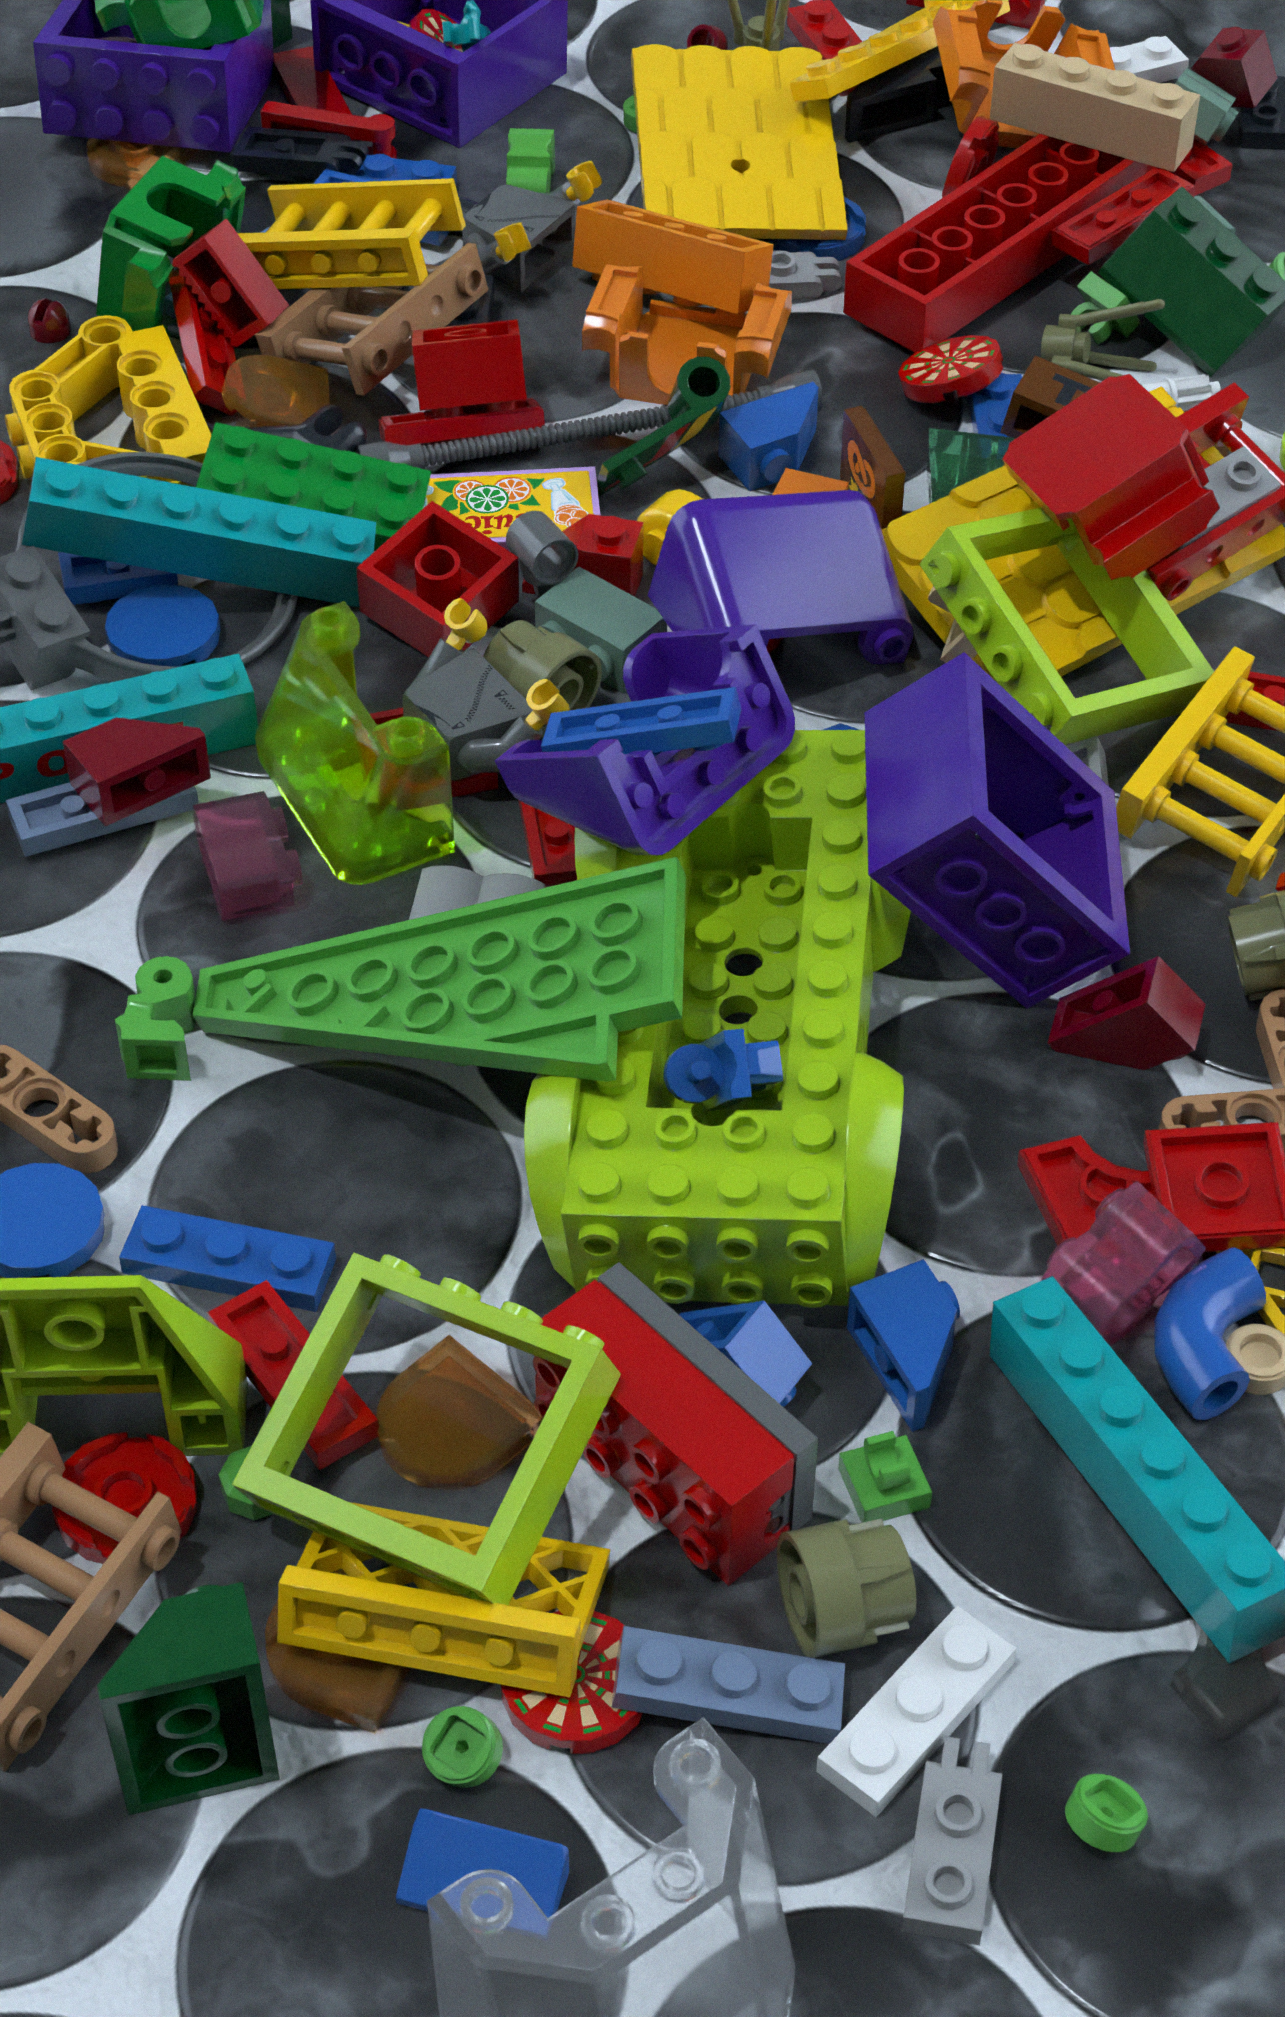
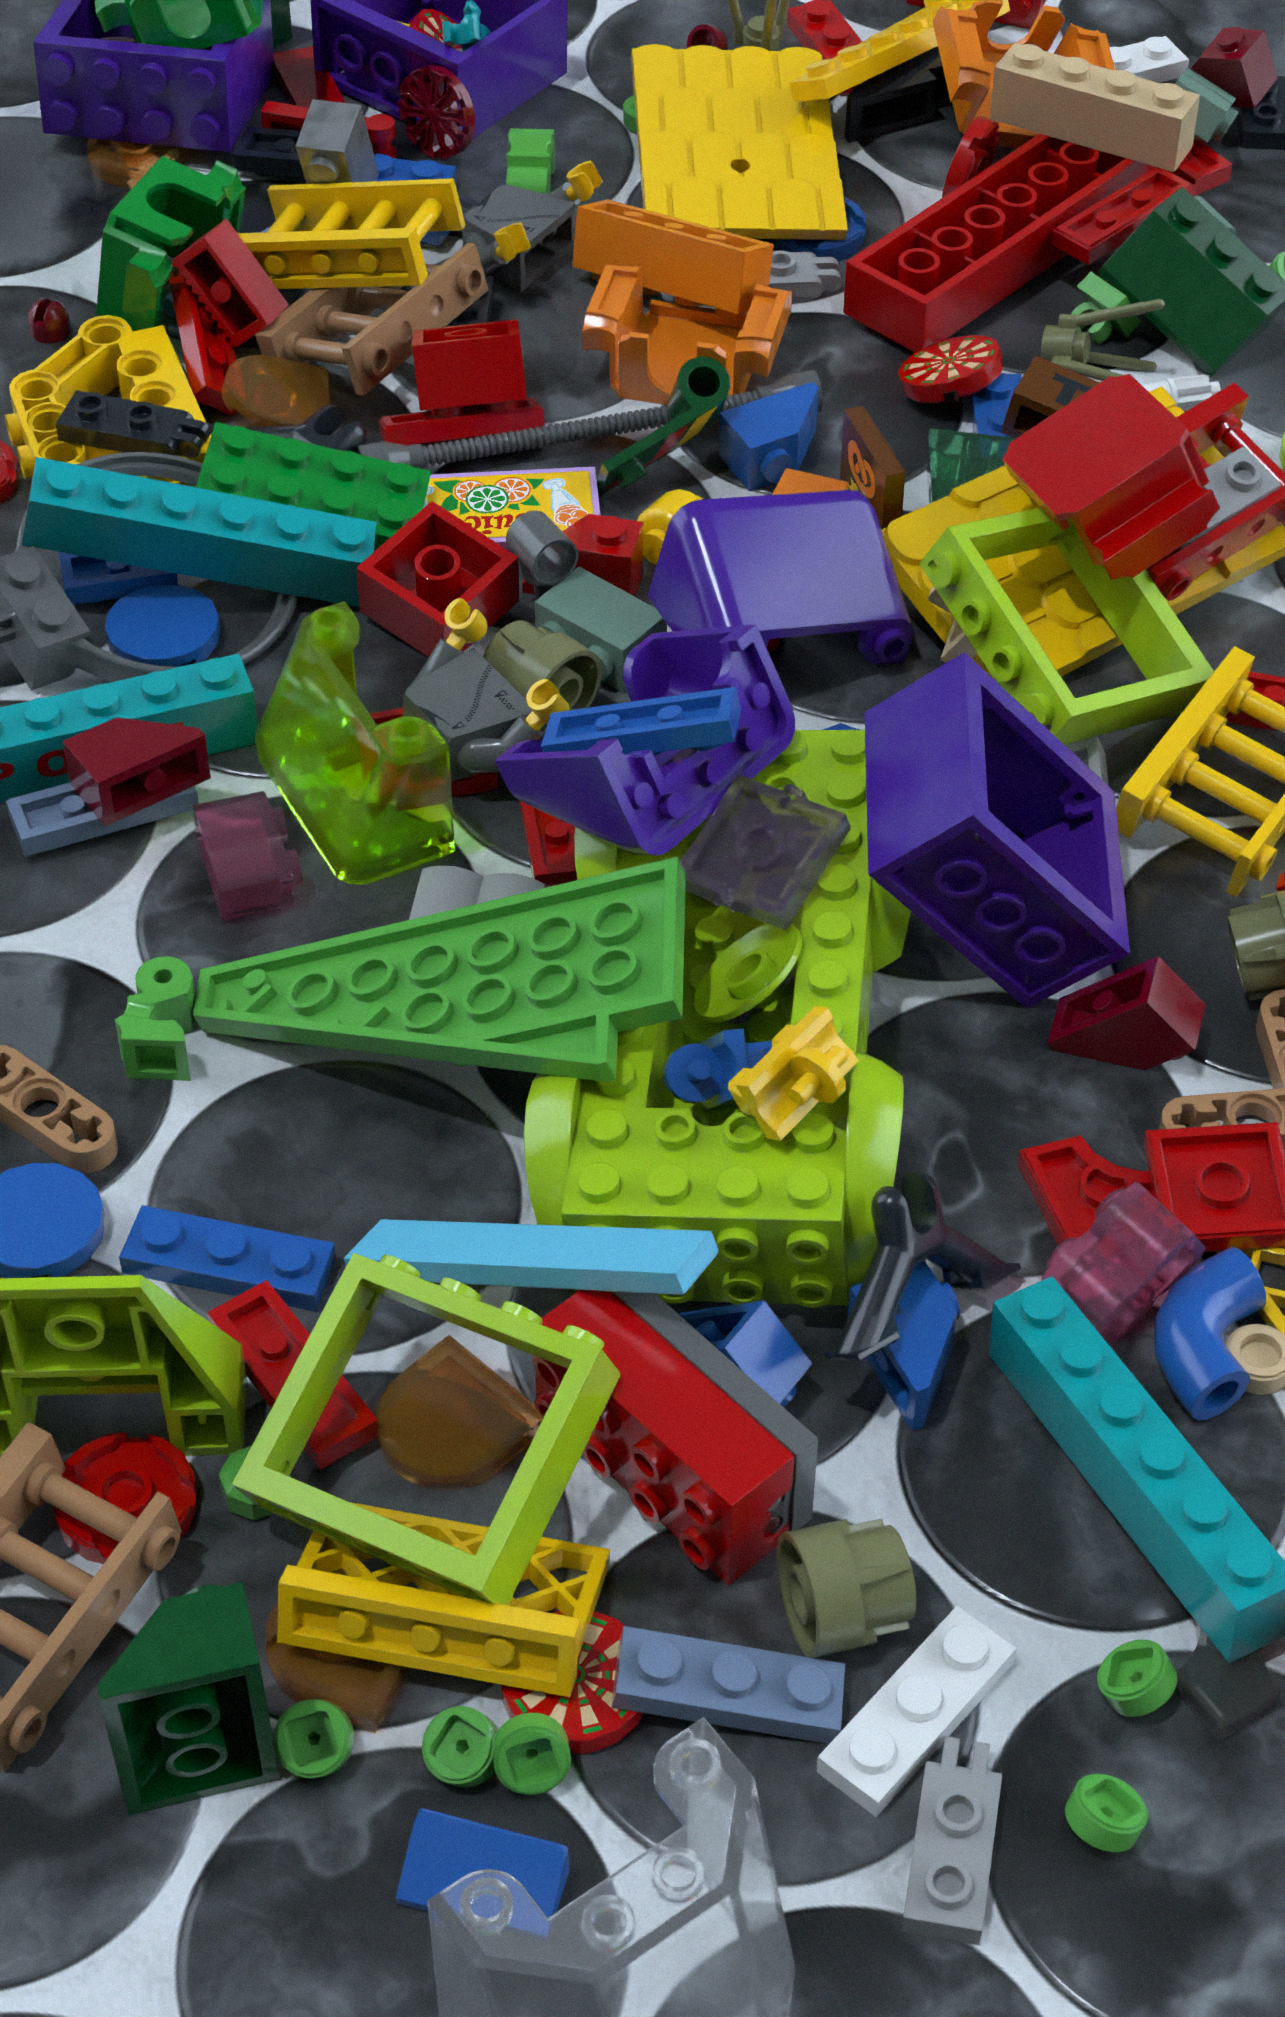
bright green tile [838,1431,932,1523] -> none
none -> black hinge [55,390,211,458]
none -> bright green tile [274,1700,354,1778]
none -> flat silver brick [295,99,379,184]
none -> medium azure tile [343,1219,719,1295]
none -> dark red wheel [398,65,475,159]
none -> bright green tile [493,1713,571,1795]
none -> plate [680,774,851,930]
none -> lime dish [693,920,803,1022]
none -> yellow hips [728,1006,858,1141]
none -> black piece [825,1171,1021,1363]
none -> bright green tile [1097,1639,1178,1717]

